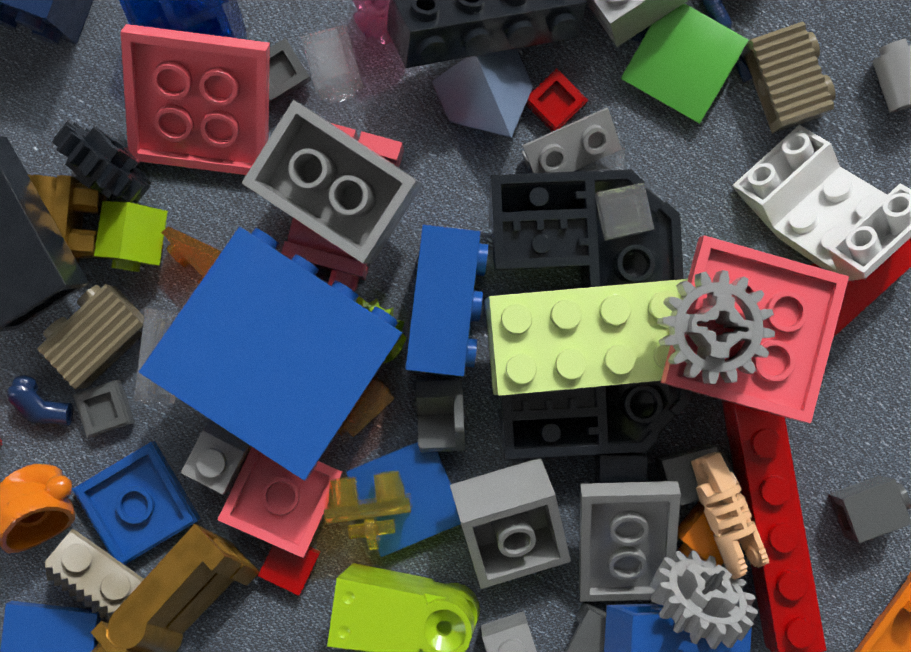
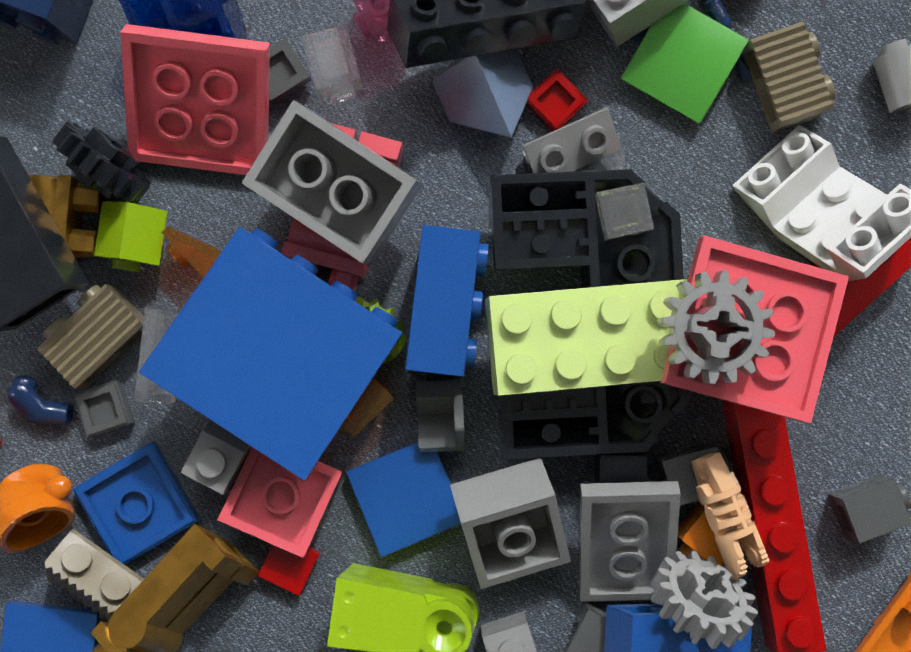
clear yellow hips [324,470,413,550] -> none

